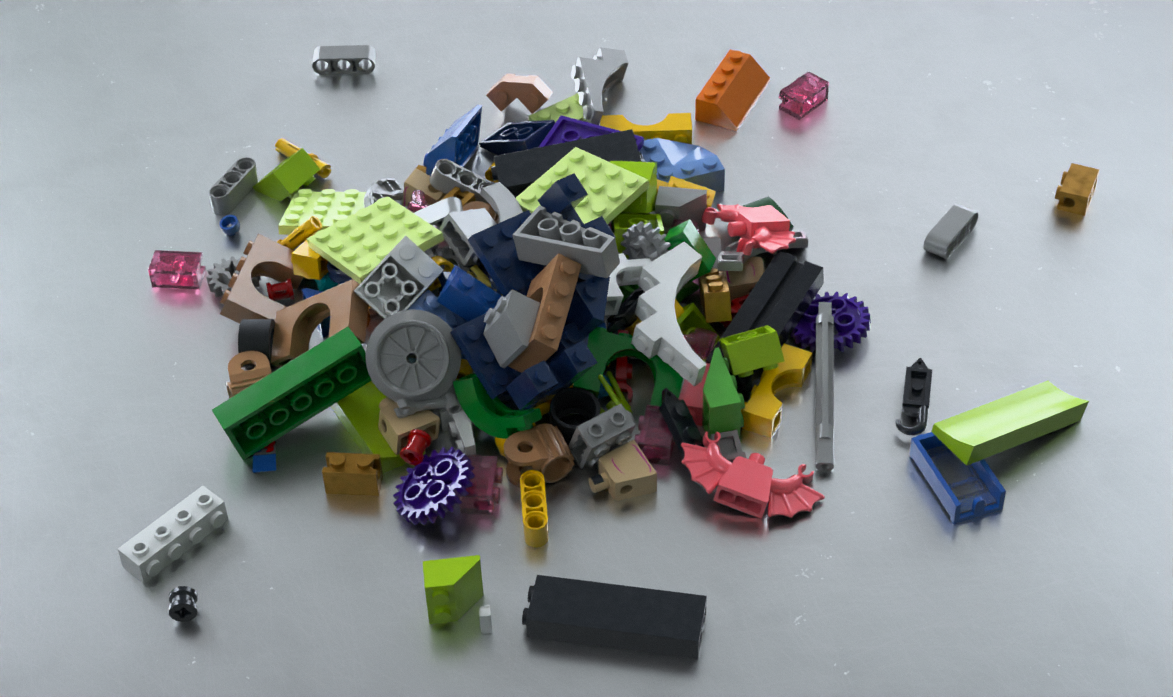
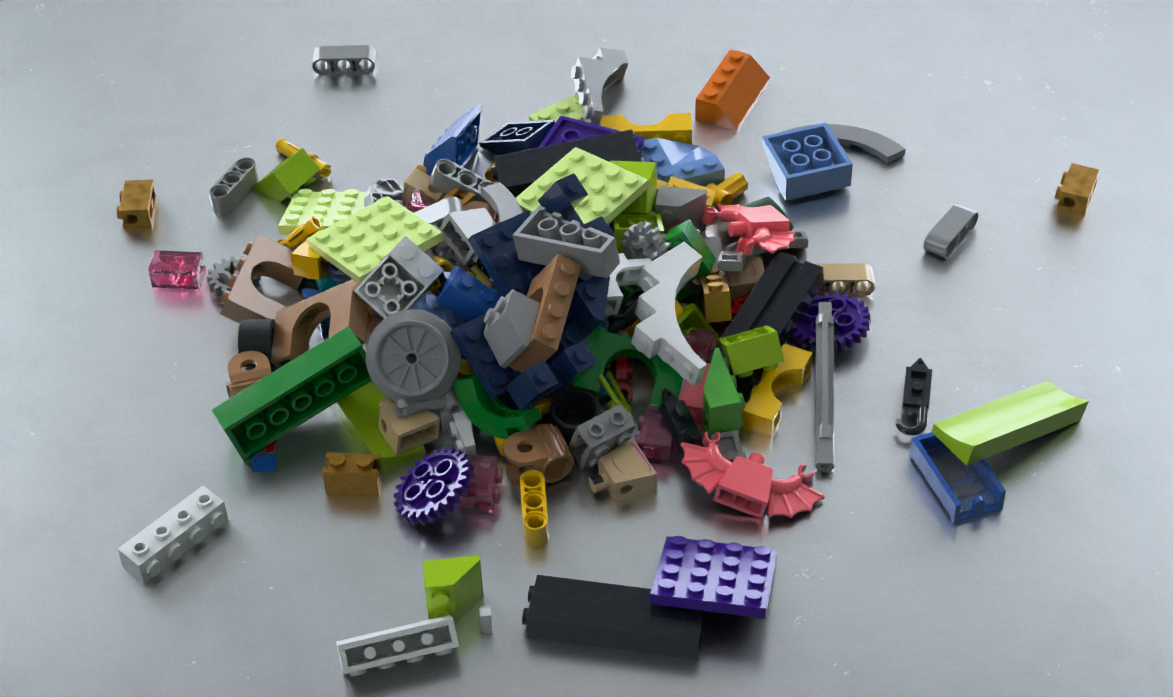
black wheel [168,586,198,622] -> none
blue hinge [220,215,240,236] -> none
red bush [266,278,295,301] -> none
red bush [400,429,432,465] -> none
nougat brick [486,73,553,114] -> none
clear pink brick [779,71,829,120] -> none
none -> pearl gold brick [117,179,157,229]
none -> white brick [336,615,459,676]
none -> plate [649,536,777,618]
none -> yellow piece [706,172,748,212]
none -> medium blue slope [761,123,853,200]
none -> light grey tile [782,124,906,163]
none -> tan beam [816,263,875,297]

